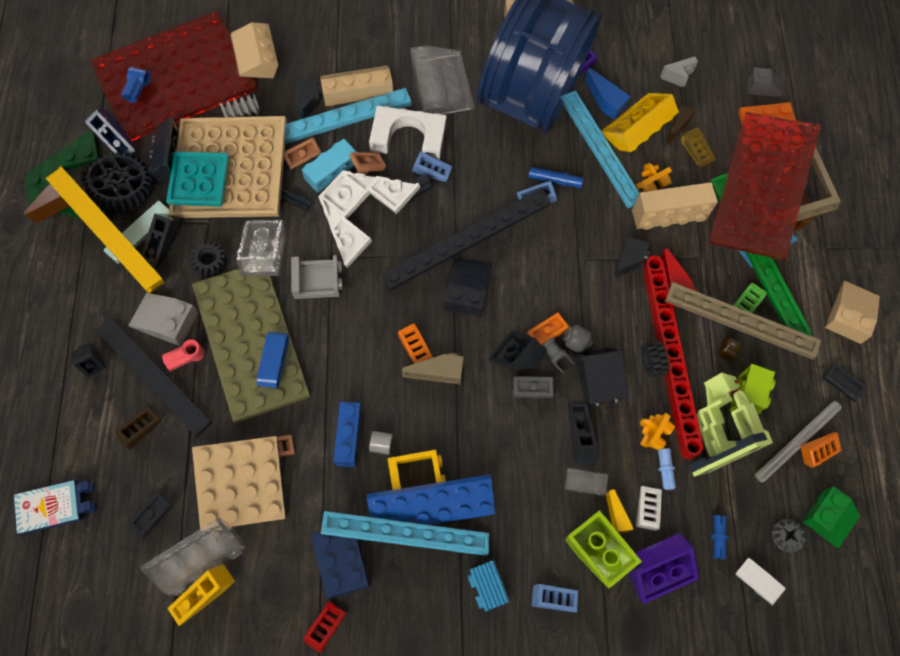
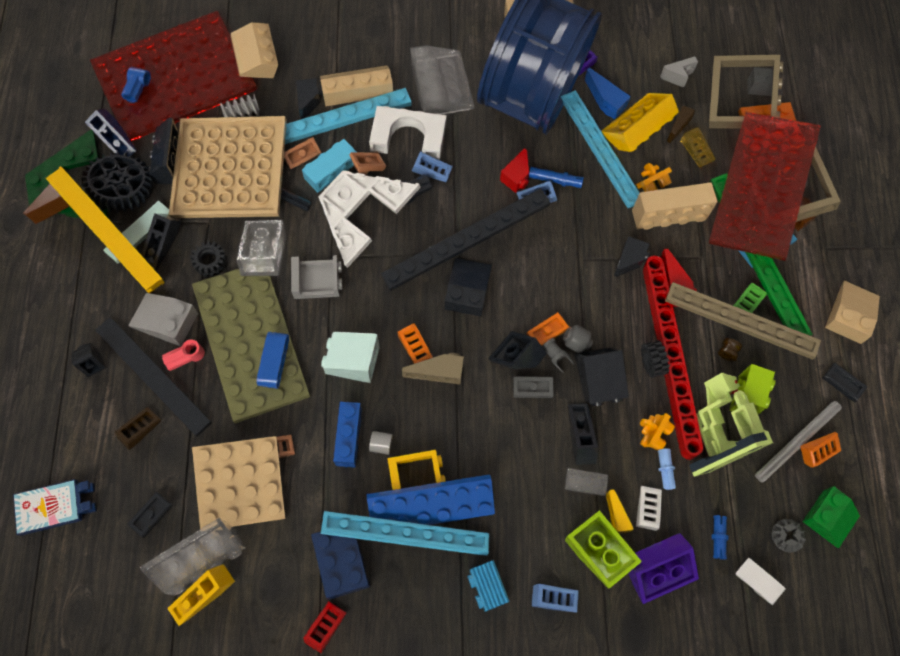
teal plate [166,152,230,207] -> none
none -> light aqua slope [321,332,380,383]
none -> red slope [500,148,529,193]
none -> dark tan window [709,55,783,129]

